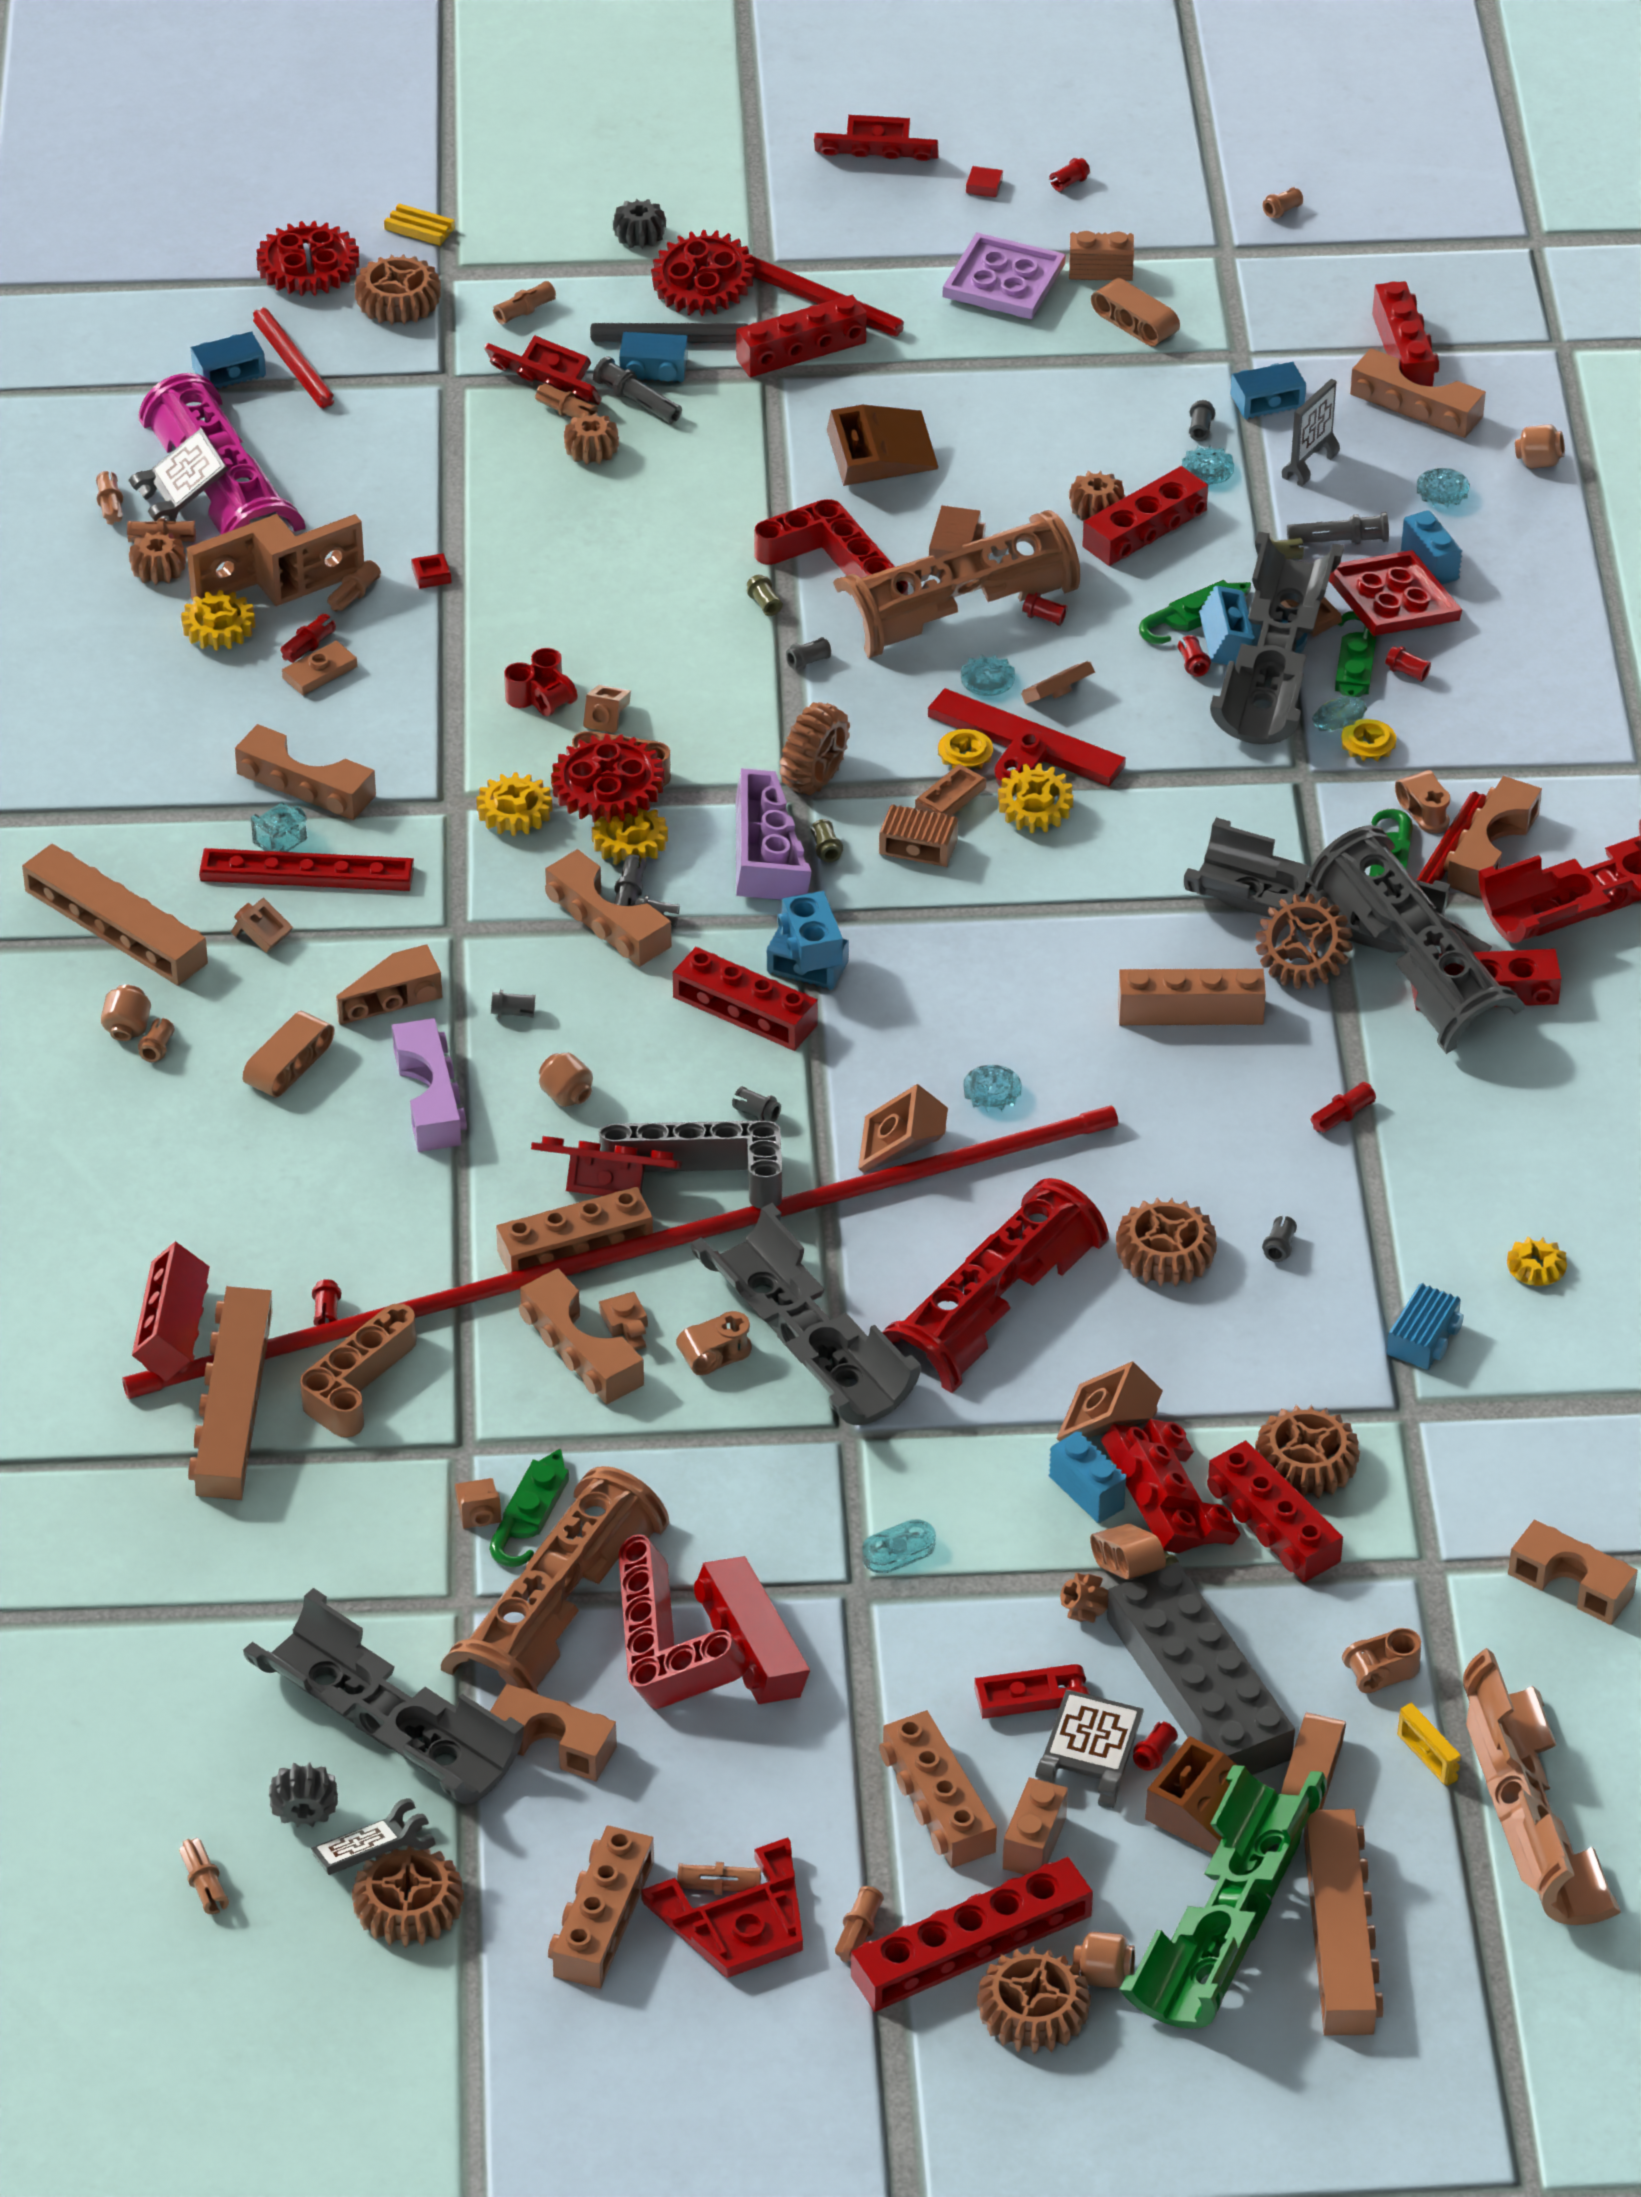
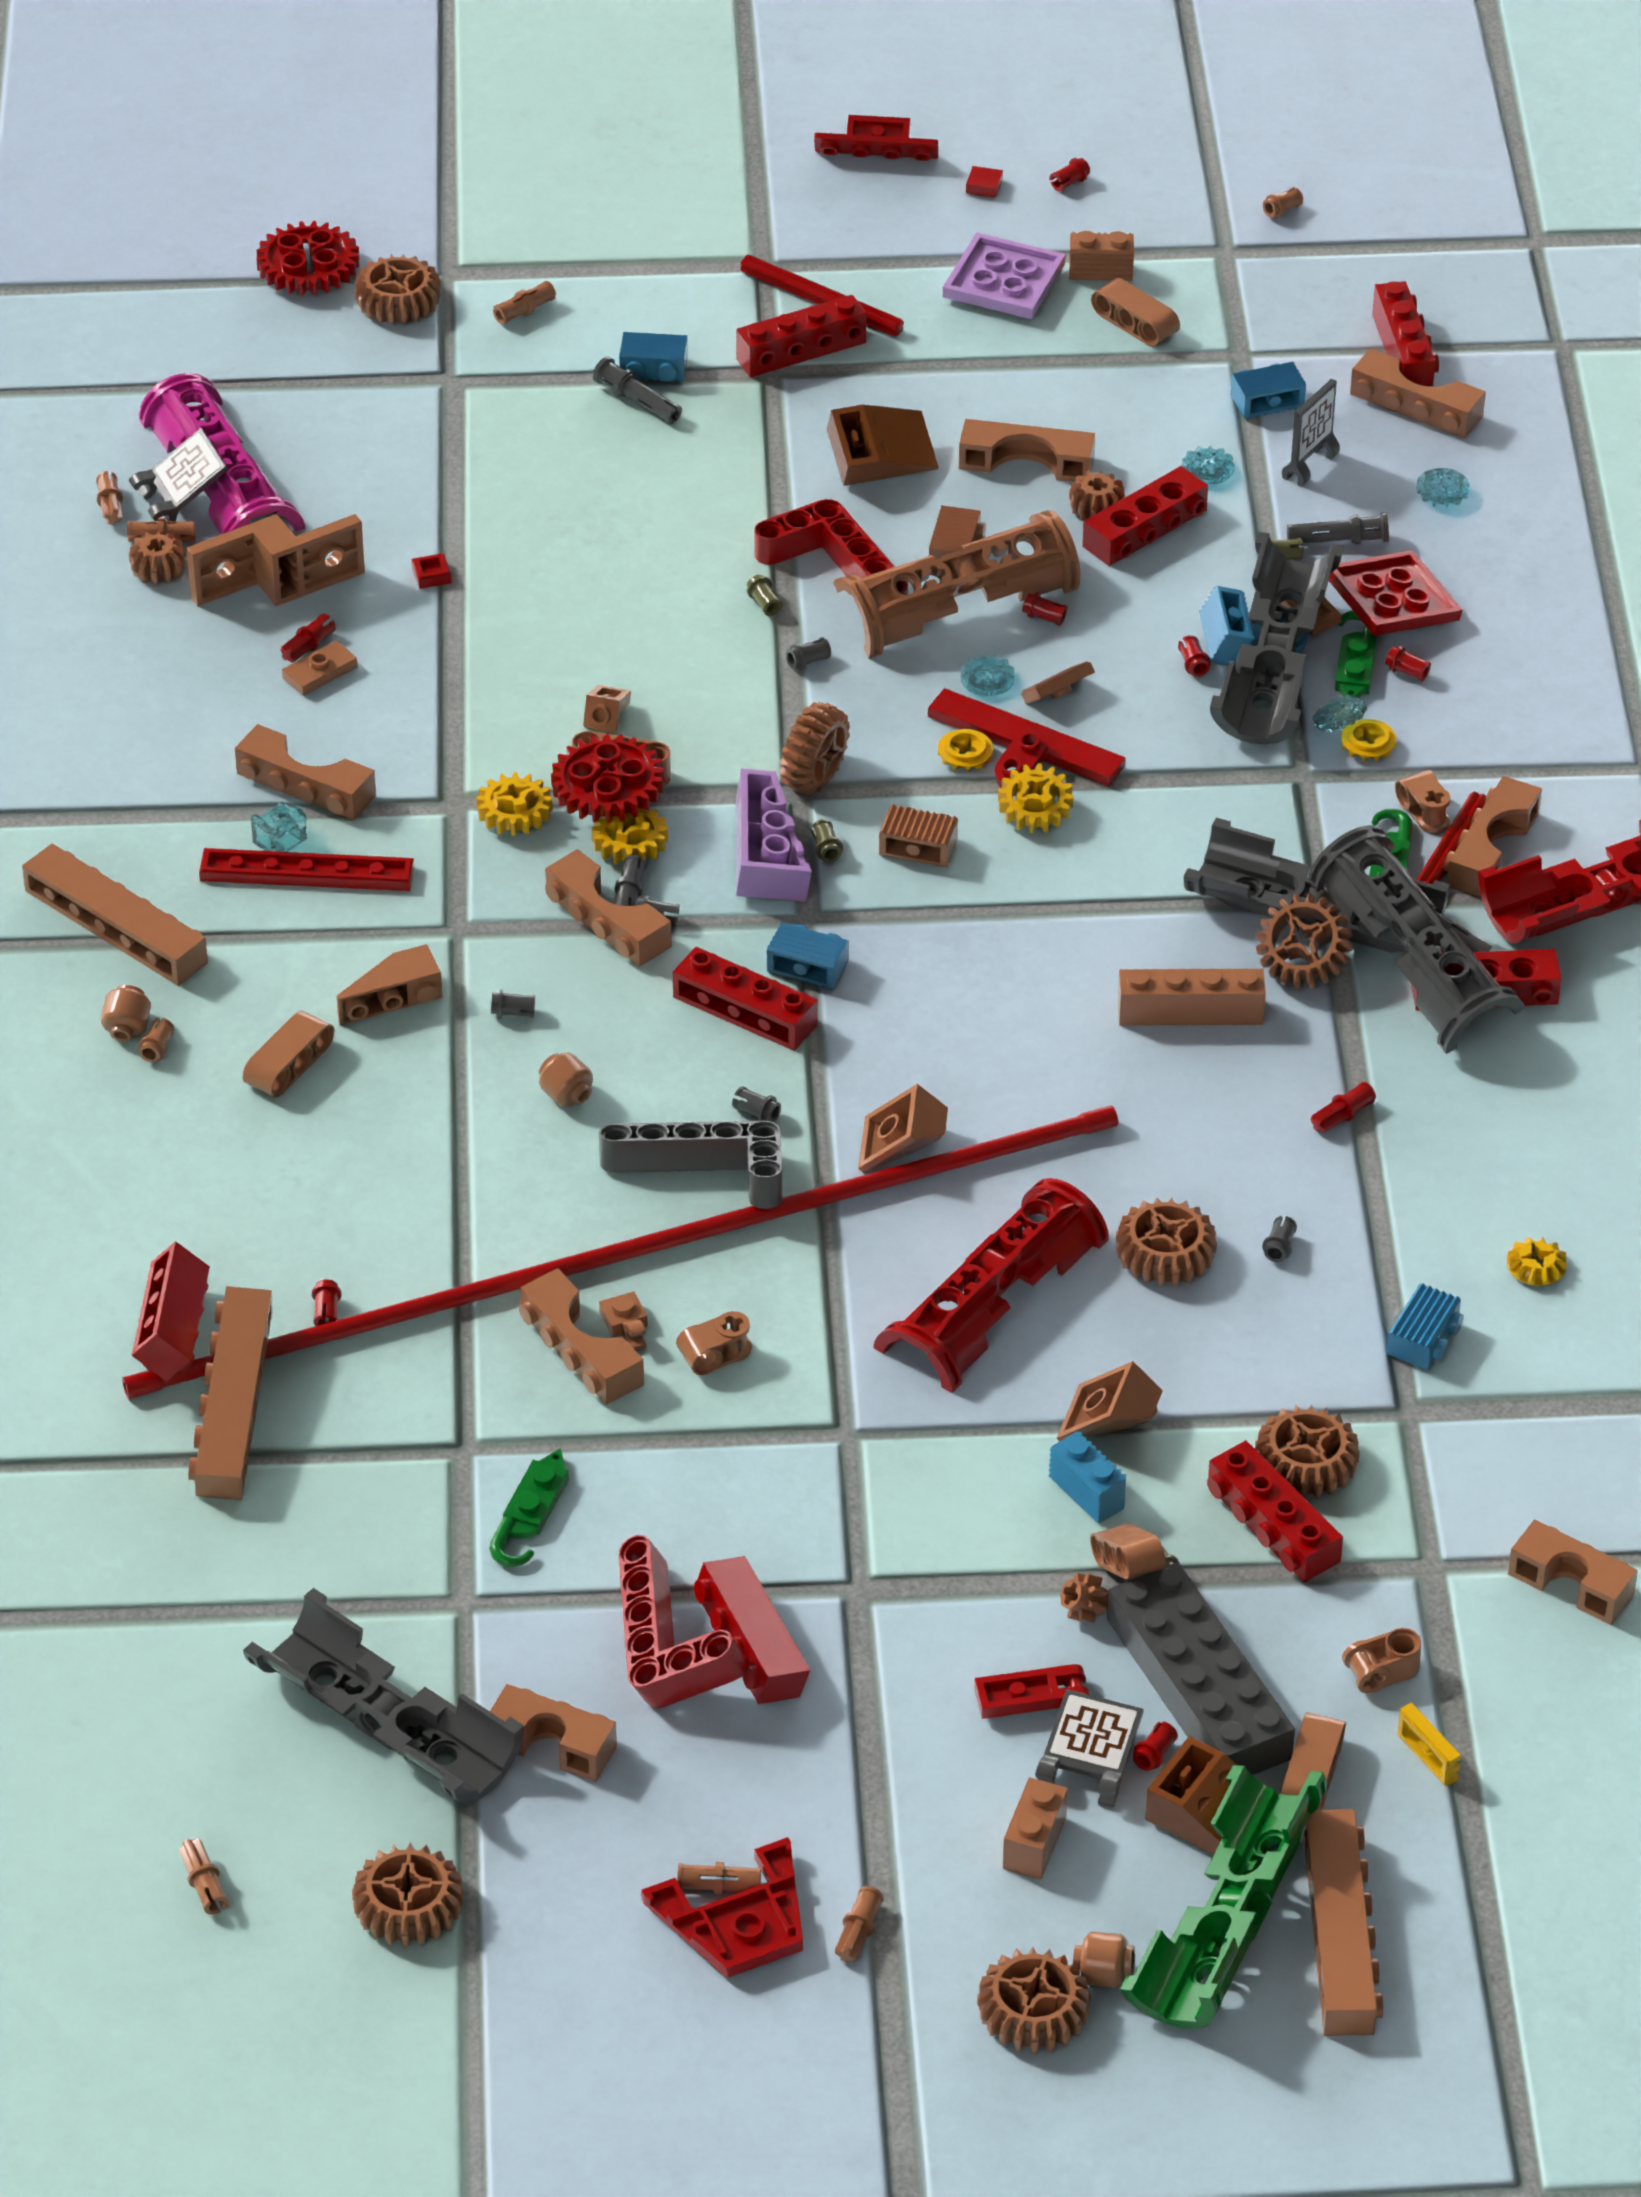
yellow gear [181,590,256,651] -> none
dark azure brick [190,331,266,389] -> none
nougat bracket [231,897,293,953] -> none
red axle [253,307,334,409] -> none
dark grey gear [269,1762,338,1827] -> none
nougat beam [300,1303,417,1437] -> none
dark grey flag [311,1798,436,1875] -> none
nougat axle [327,560,381,612] -> none
yellow tile [384,203,455,246] -> none
lavender arch [392,1018,467,1152] -> none
nougat piece [441,1466,670,1694] -> none
nougat bracket [455,1478,501,1529] -> none
red bracket [484,335,602,405] -> none
nougat brick [496,1187,653,1273] -> none
red piece [504,648,578,717] -> none
red bracket [531,1136,682,1196] -> none
nougat axle [535,384,598,418] -> none
nougat brick [548,1825,654,1989] -> none
nougat gear [564,412,619,465] -> none
dark grey axle [590,323,748,343] -> none
dark grey gear [613,198,666,249] -> none
red gear [651,230,755,316] -> none
dark grey piece [690,1203,921,1425] -> none
dark azure brick [777,891,843,972] -> none
red brick [851,1856,1093,2012] -> none
clear light blue plate [862,1519,936,1573] -> none
nougat brick [879,1710,997,1868] -> none
nougat plate [915,764,986,817] -> none
clear light blue gear [963,1065,1022,1112] -> none
red bracket [1101,1419,1241,1554] -> none
green plate [1138,579,1251,644] -> none
dark grey pin [1188,400,1216,441] -> none
dark azure brick [1401,510,1463,585] -> none
nougat piece [1463,1648,1621,1925] -> none
nougat head [1515,424,1565,469] -> none
none -> nougat arch [959,419,1095,482]

